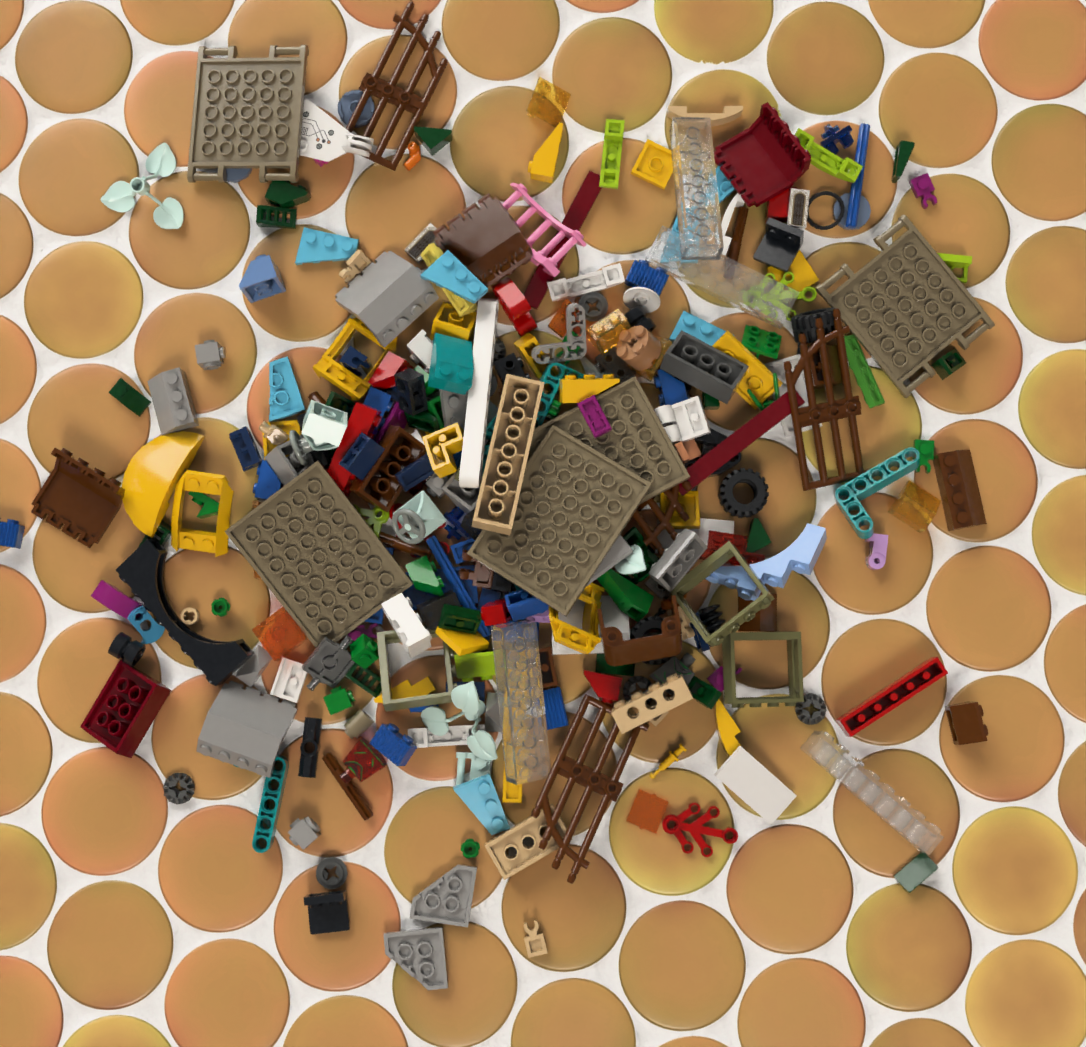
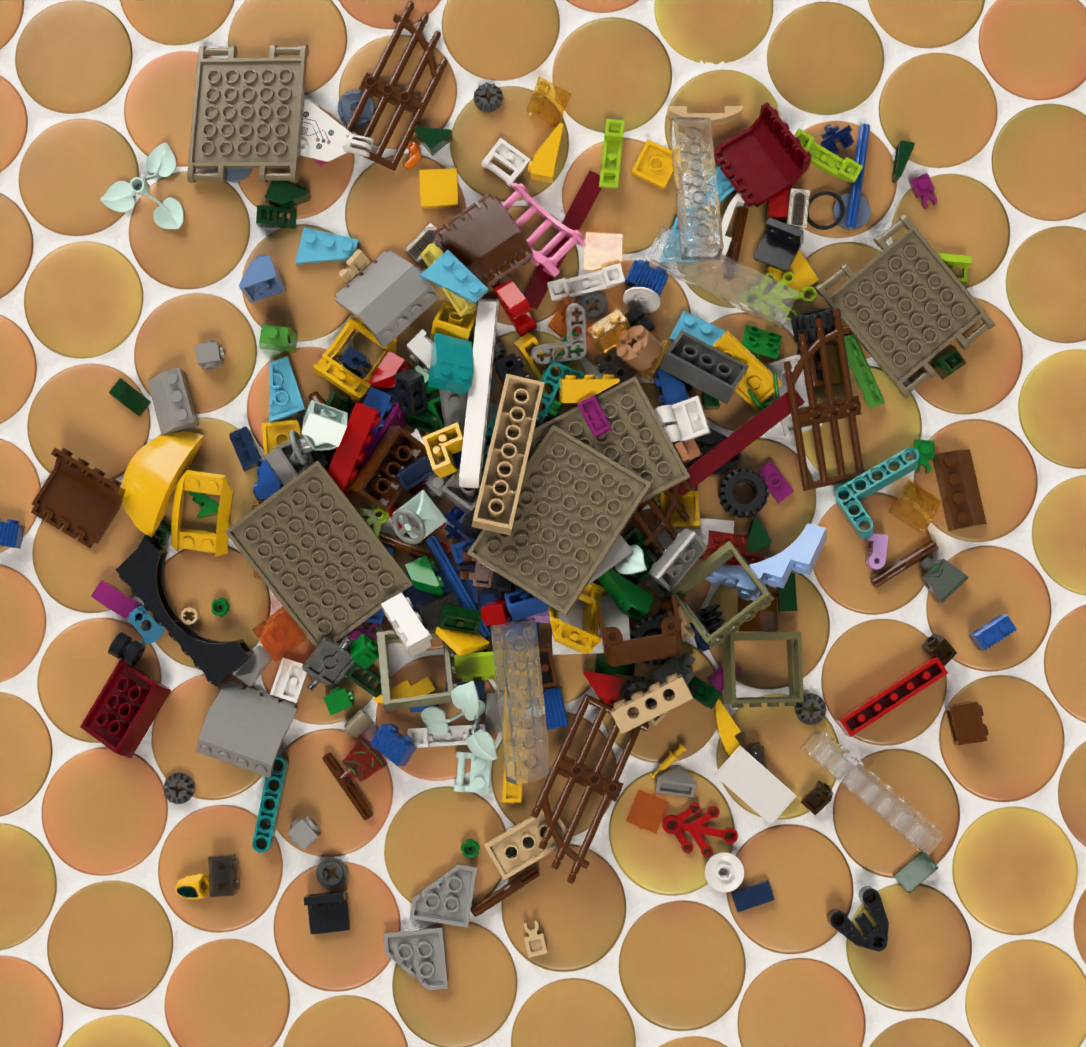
tan piece [259,421,289,445] -> none
black piece [298,717,322,778] -> none
dark blue hinge [339,432,385,480] -> none
medium azure wing [453,773,510,835] -> none
none -> yellow rock [175,873,211,899]
none -> clear smoke brick [208,853,240,897]
none -> bright green torso [259,324,298,353]
none -> yellow tile [419,168,459,209]
none -> reddish brown axle [471,867,540,917]
none -> dark grey gear [473,82,503,112]
none -> white plate [481,138,531,188]
none -> clear yellow hinge [583,232,623,271]
none -> light grey slope [655,765,697,798]
none -> white dish [705,852,744,892]
none -> dark blue tile [731,880,775,912]
none -> clear smoke cone [745,742,768,769]
none -> magenta plate [757,461,794,503]
none -> dark green slope [776,573,798,612]
none -> dark brown bracket [801,780,833,815]
none -> black connector [827,886,889,951]
none -> reddish brown axle [870,540,938,588]
none -> dark grey torso [919,556,969,604]
none -> dark brown bracket [922,633,957,667]
none -> blue brick [969,614,1017,651]

